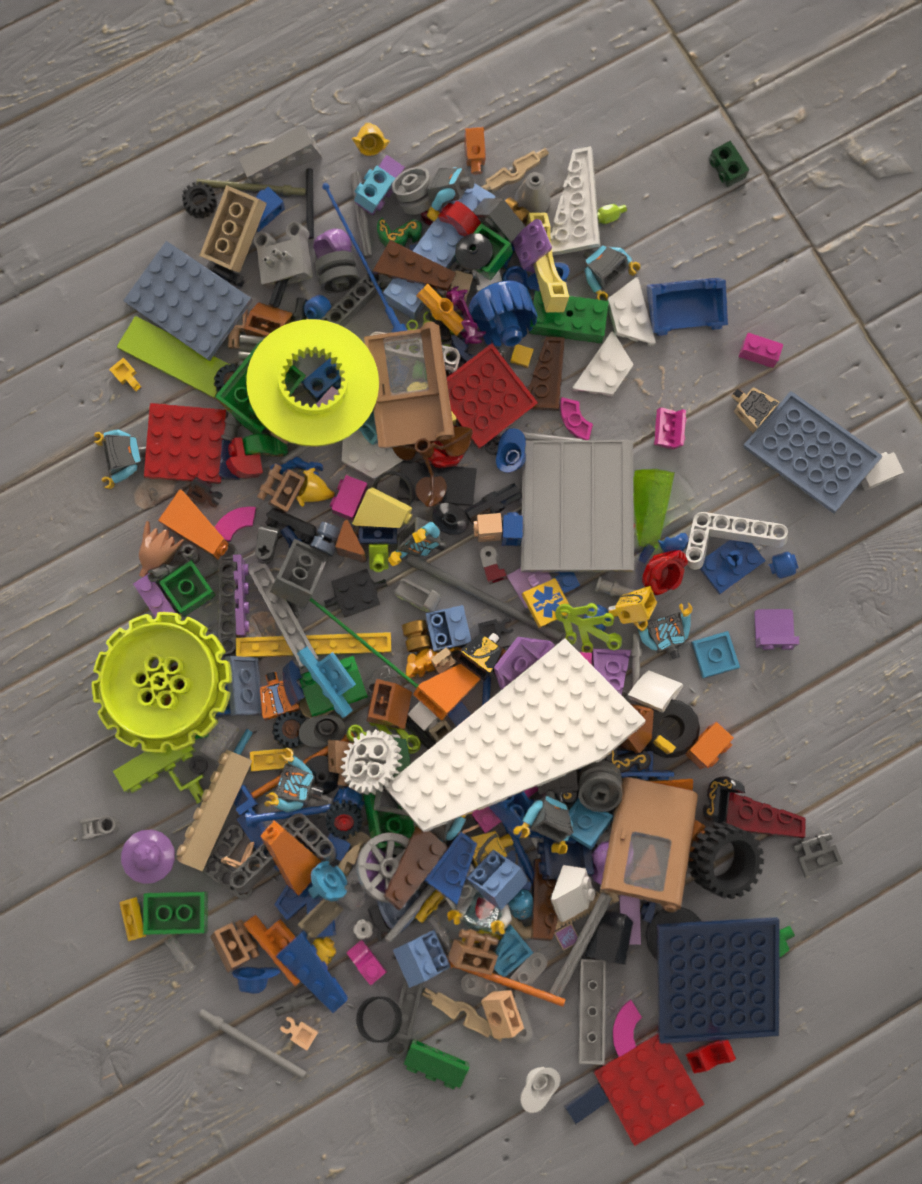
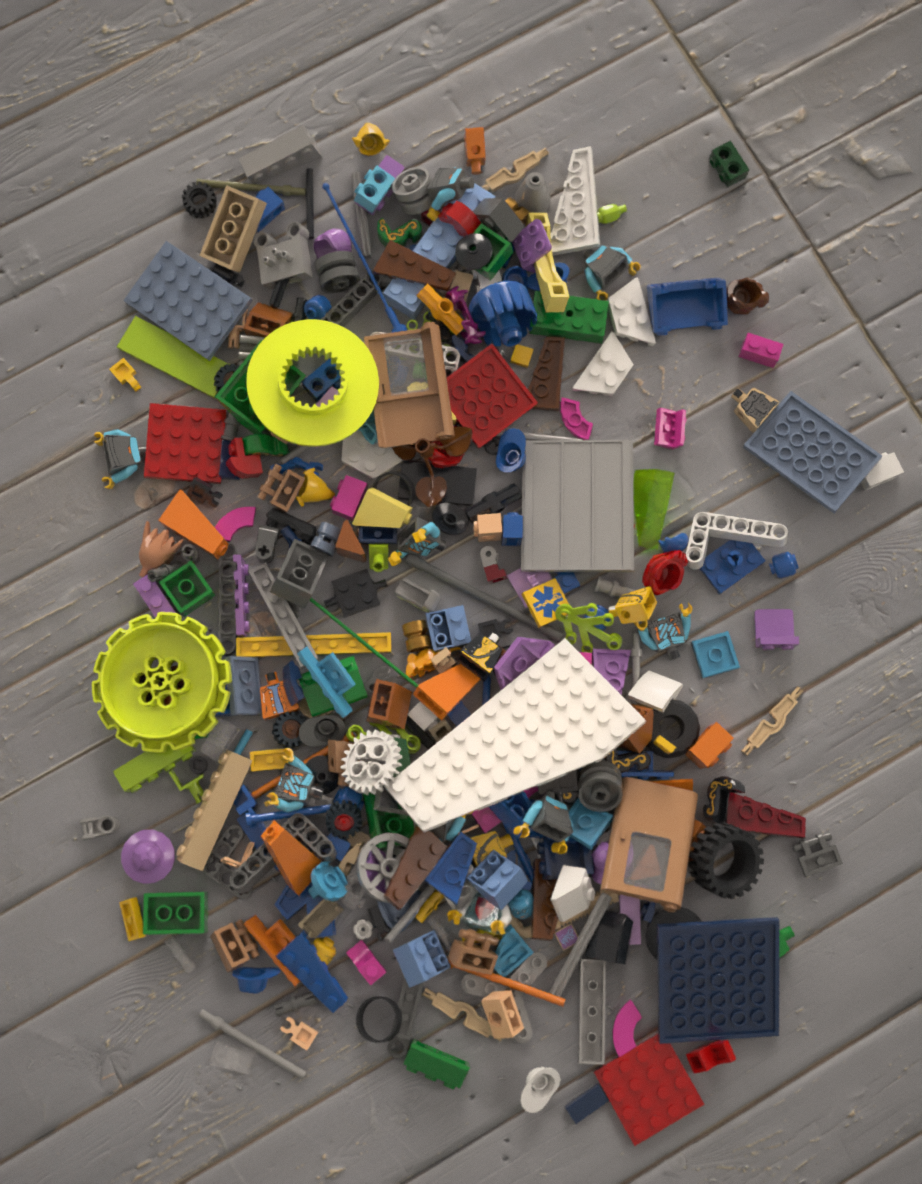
clear blue tile [637,544,656,564] -> none
none -> reddish brown piece [726,277,769,315]
none -> tan piece [741,686,803,756]

